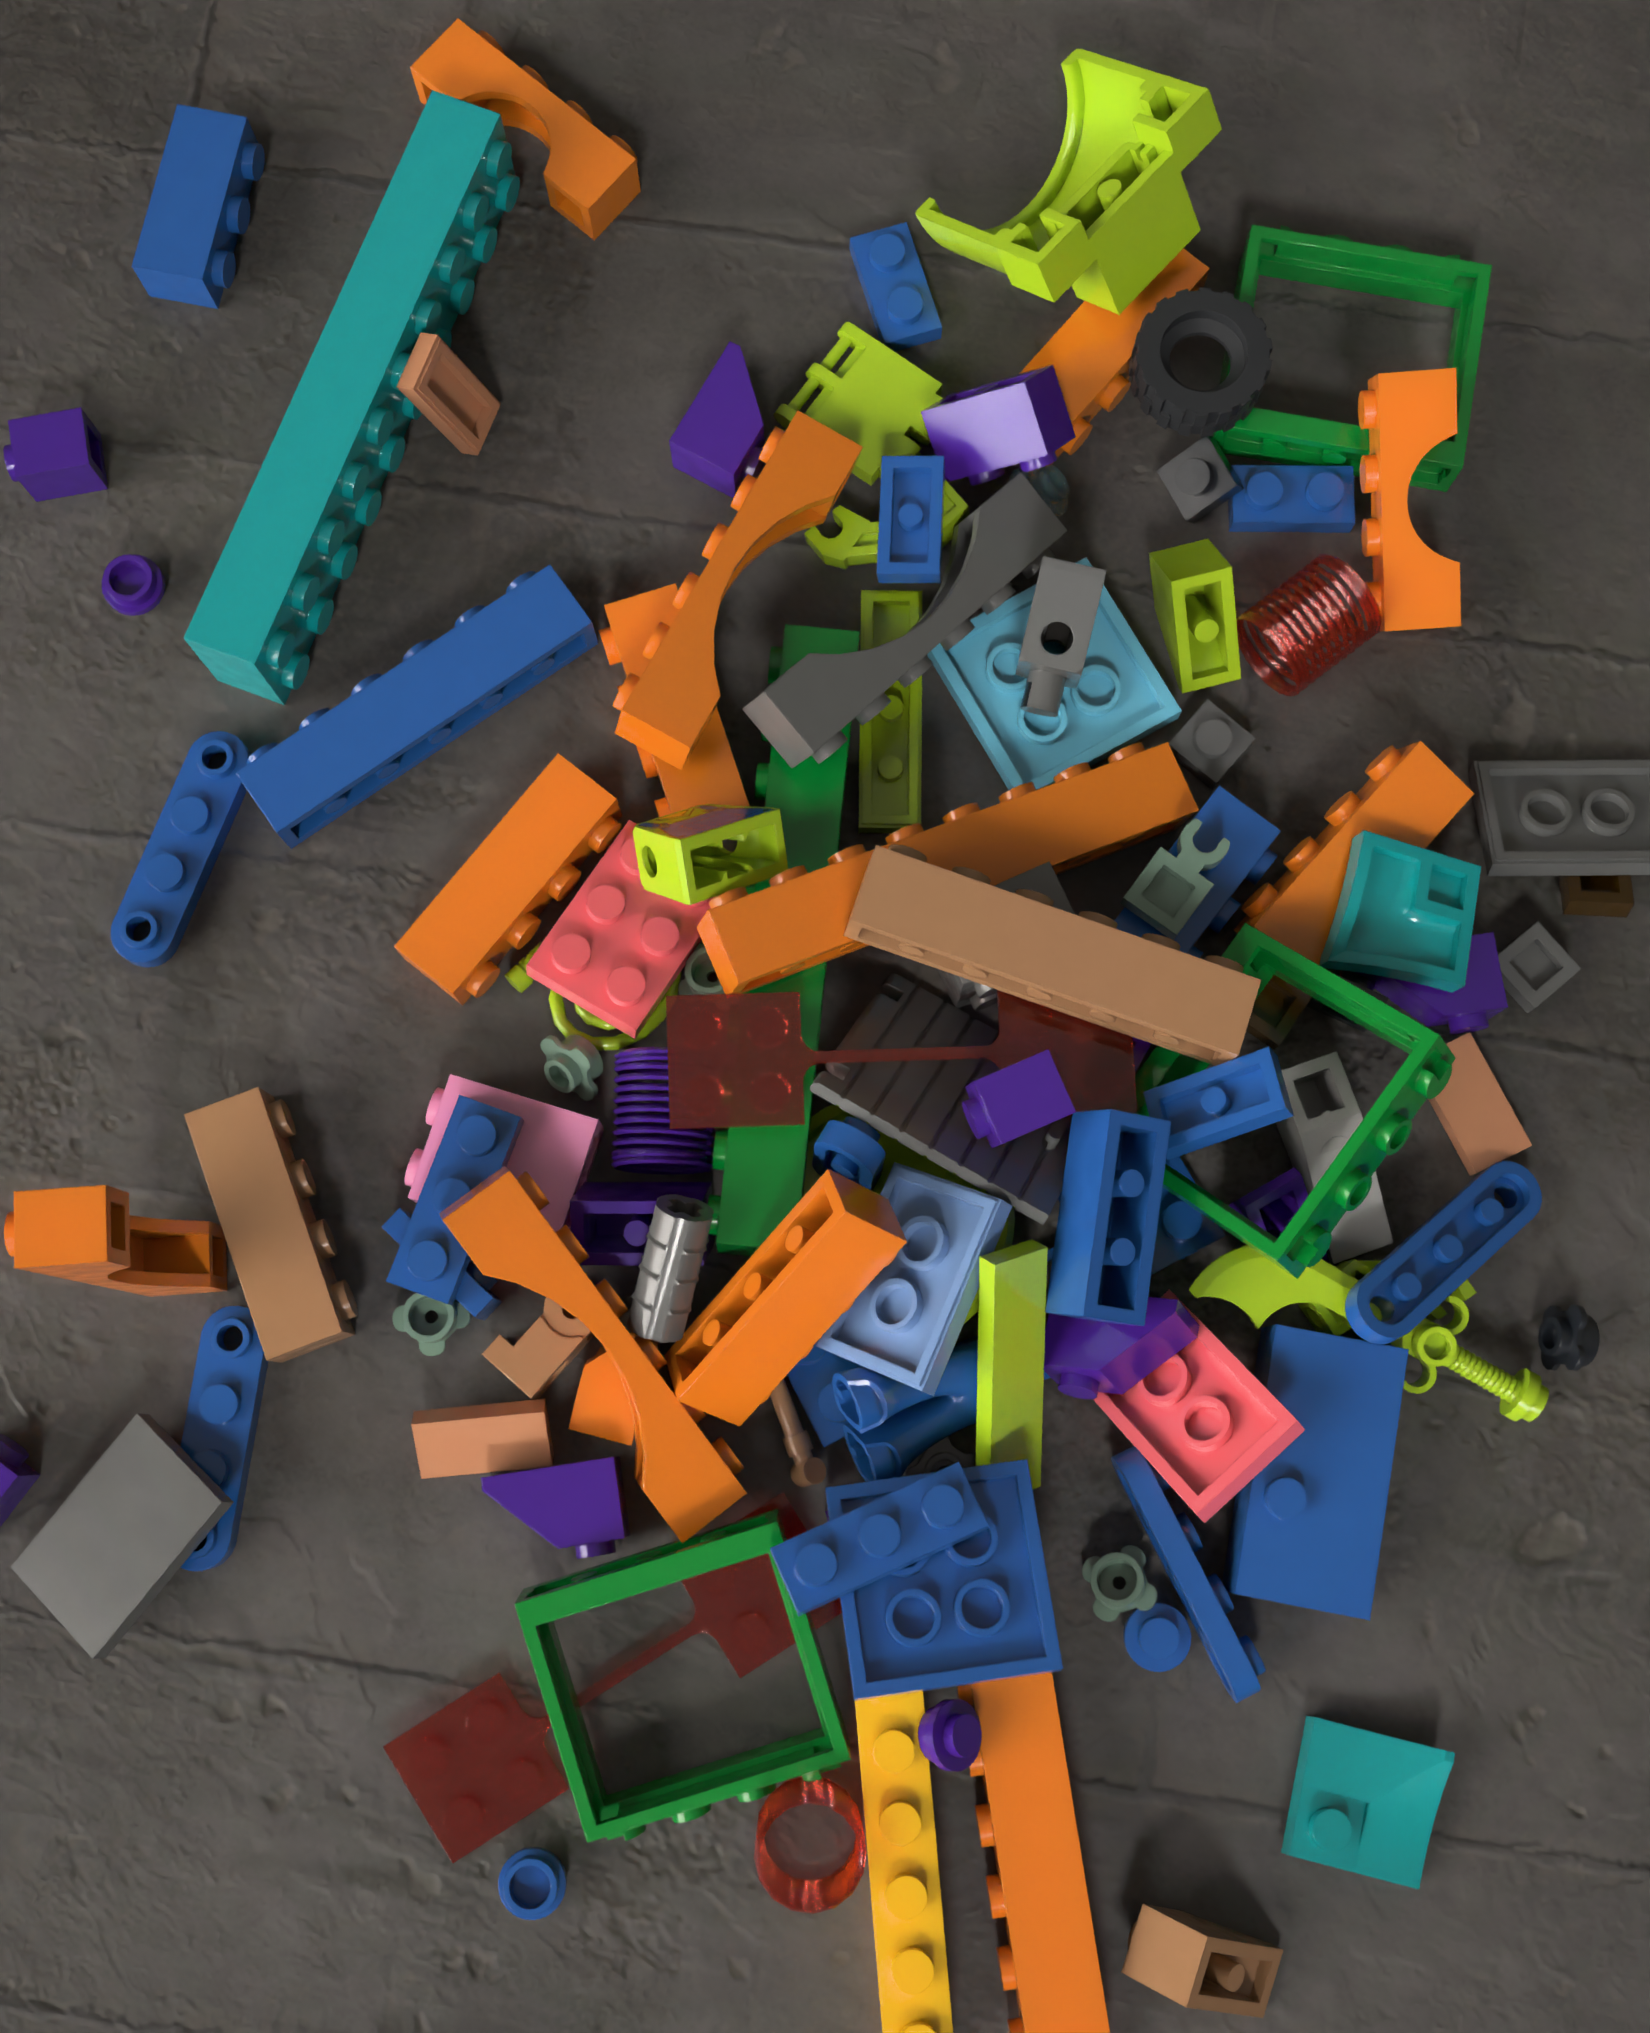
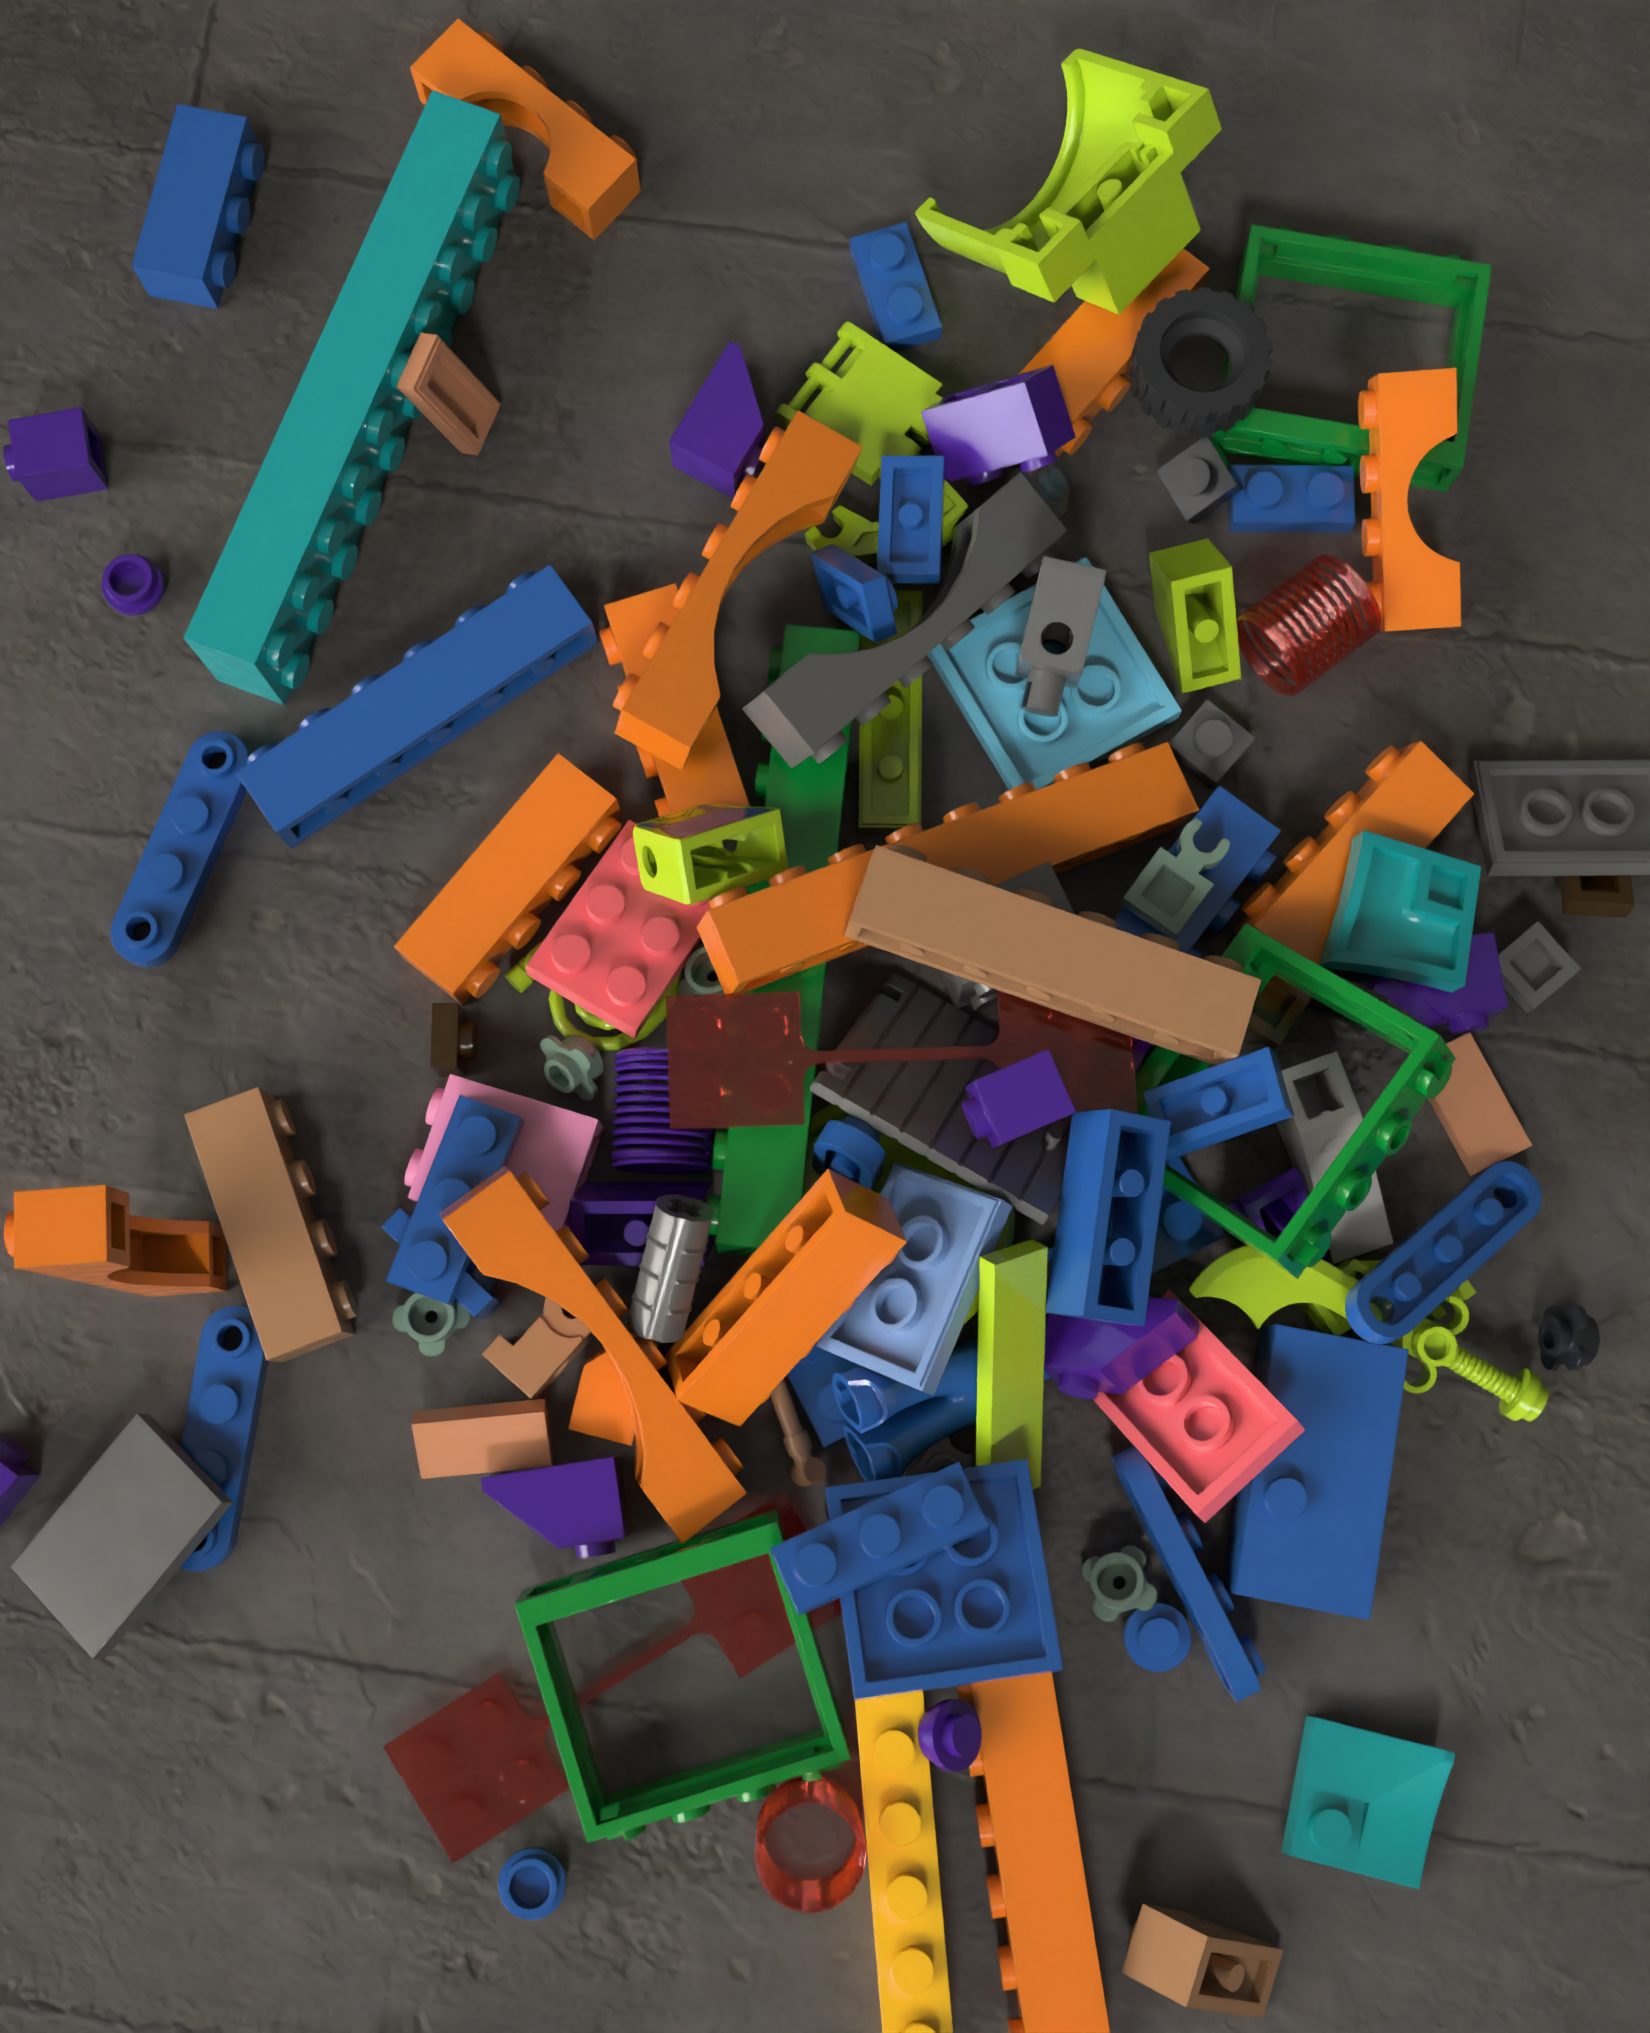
none -> dark brown plate [430,1003,478,1077]
none -> blue plate [811,544,898,643]

